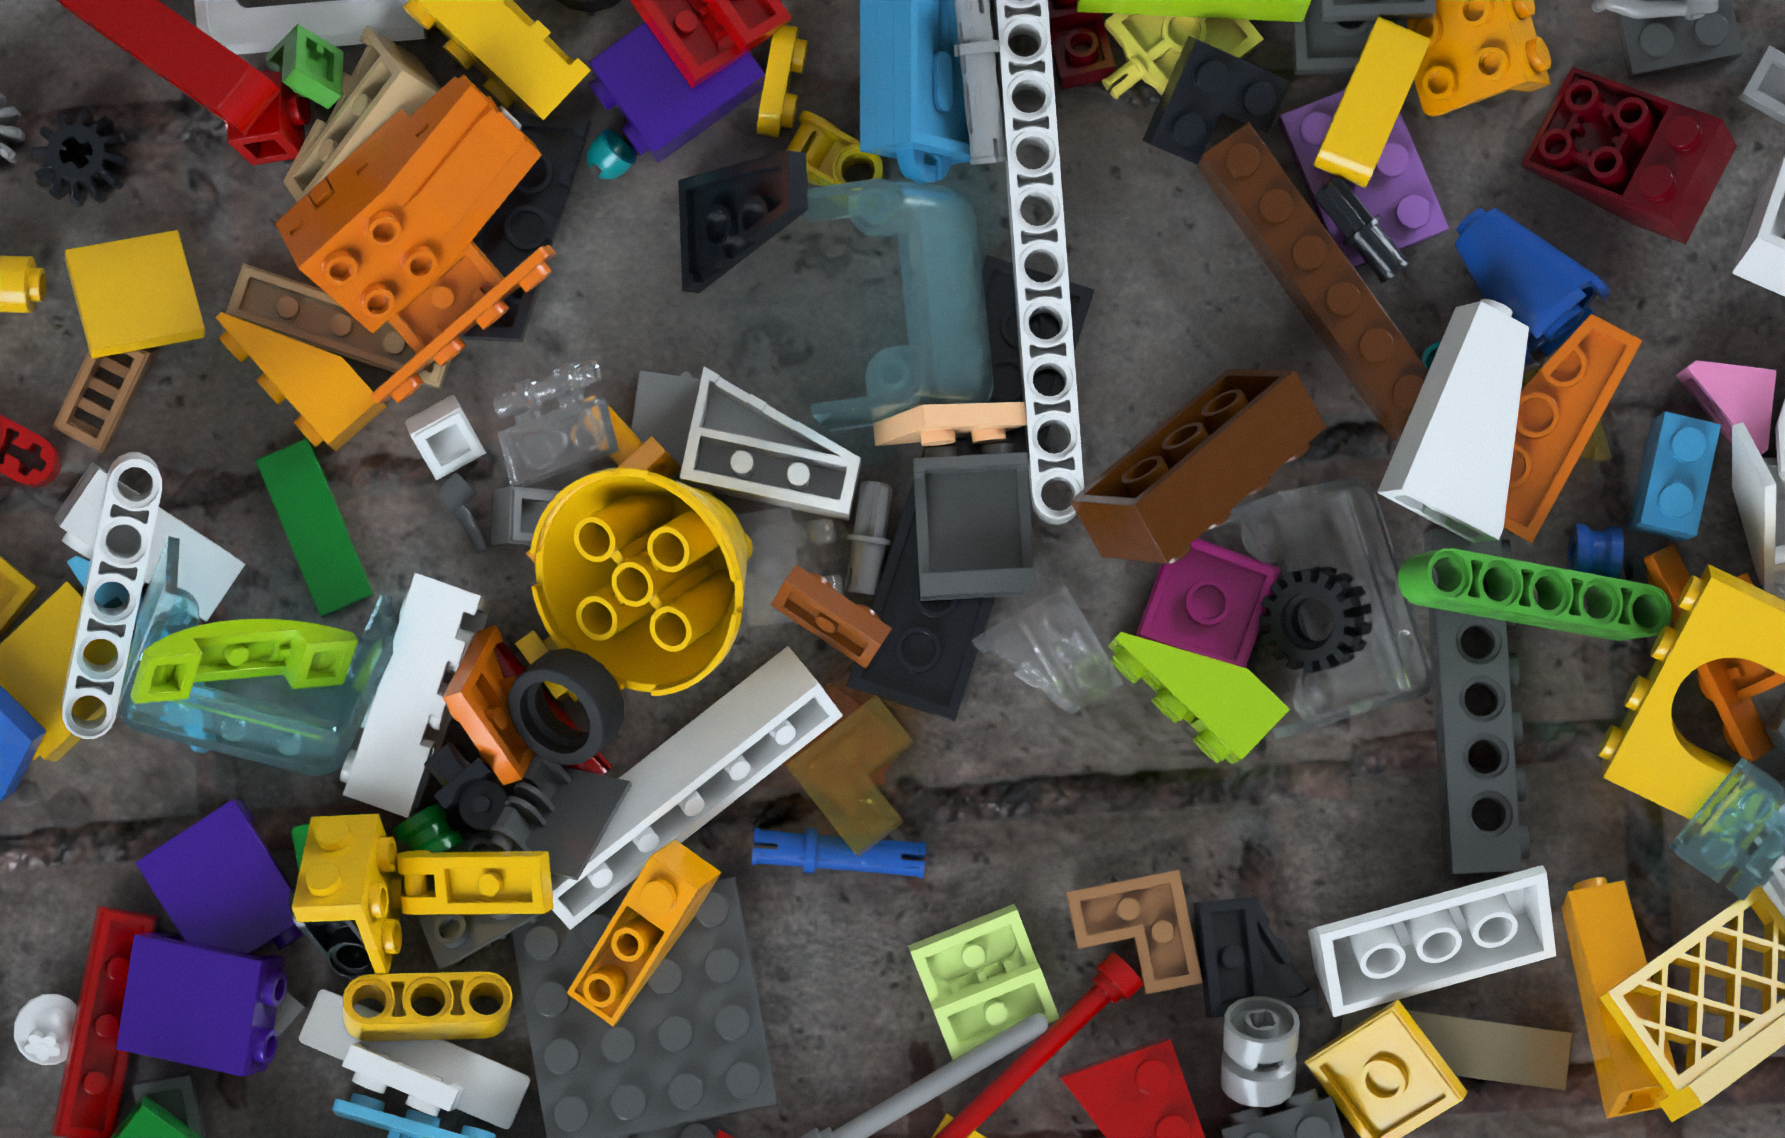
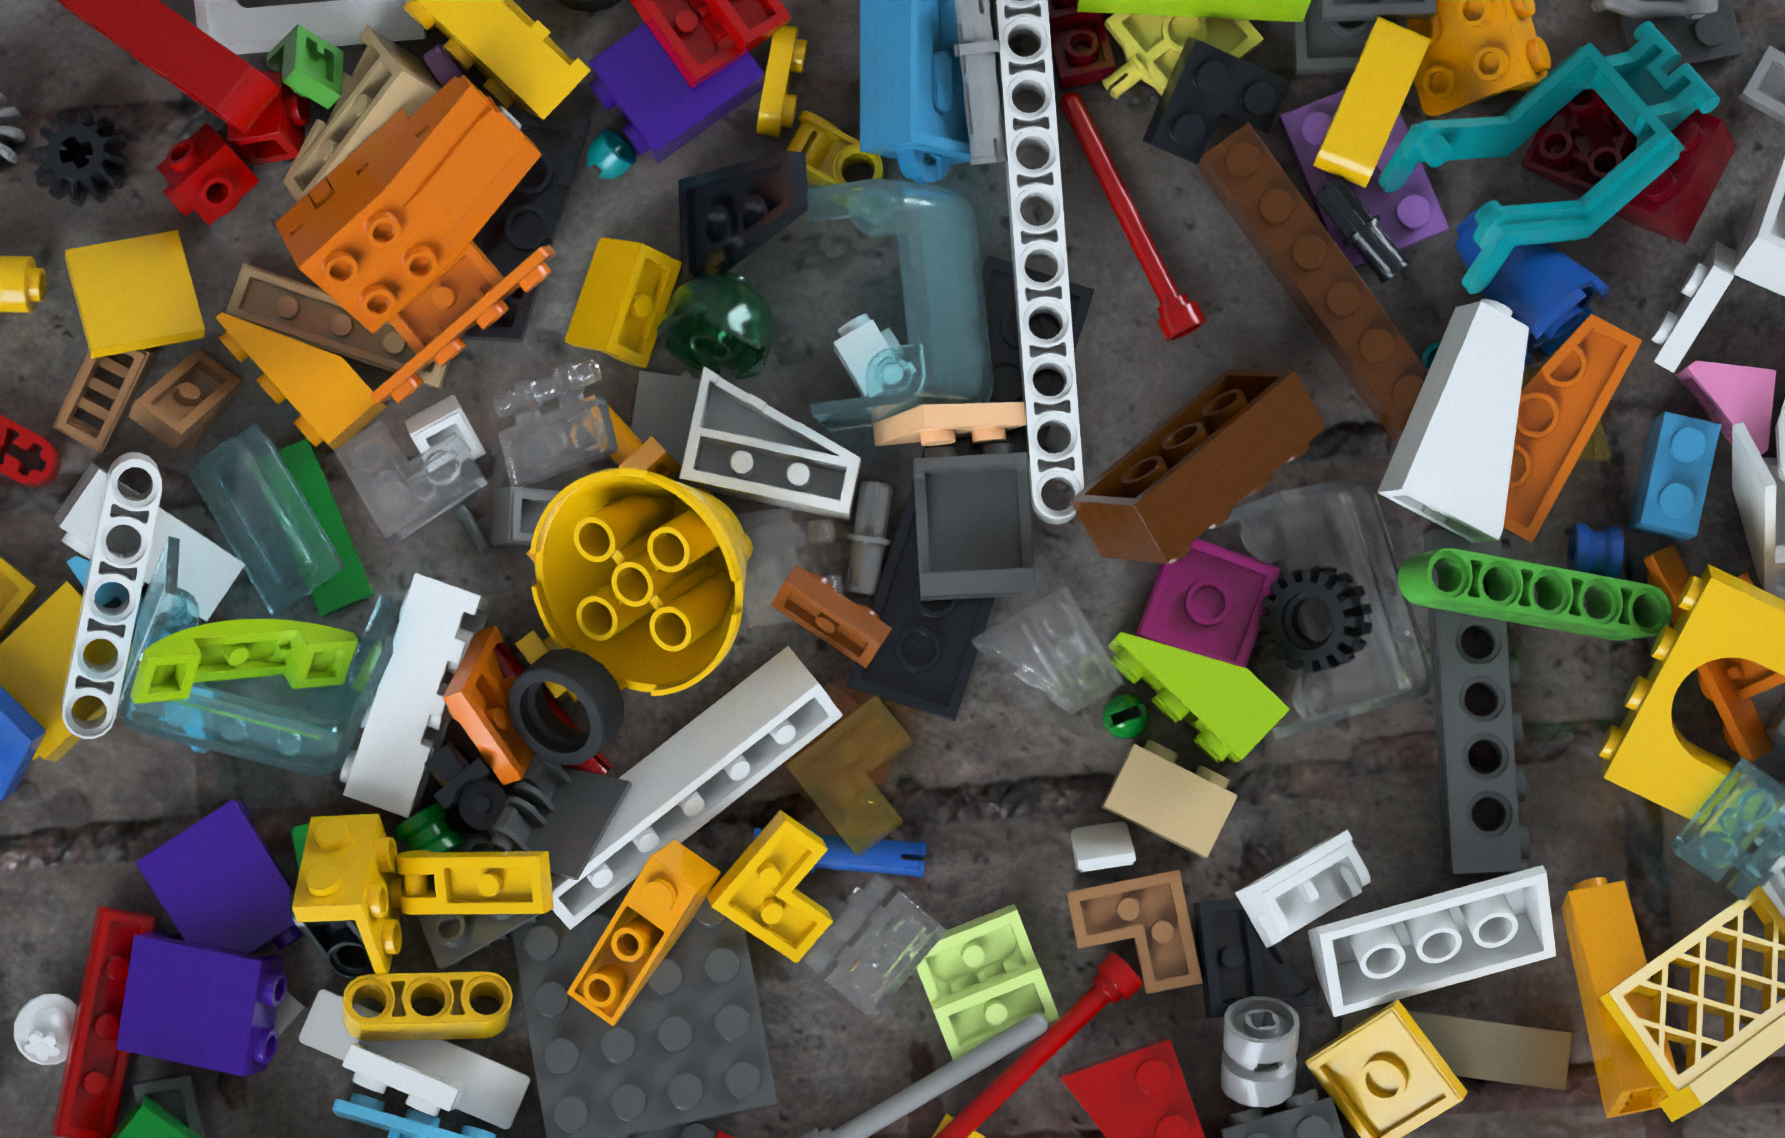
none -> medium nougat slope [128,348,243,451]
none -> red brick [156,123,260,226]
none -> clear light blue piece [188,423,346,616]
none -> clear plate [334,420,488,546]
none -> medium lavender tile [423,43,474,86]
none -> yellow panel [565,237,682,369]
none -> clear green cylinder [657,272,775,379]
none -> yellow plate [707,810,833,964]
none -> clear plate [803,872,947,1020]
none -> white brick [833,313,917,408]
none -> red piece [1060,92,1207,342]
none -> white slope [1071,821,1136,872]
none -> tan brick [1101,740,1238,858]
none -> green hinge [1102,693,1149,740]
none -> white hinge [1235,830,1371,948]
none -> teal piece [1378,21,1720,294]
none -> white wing [1651,241,1736,373]

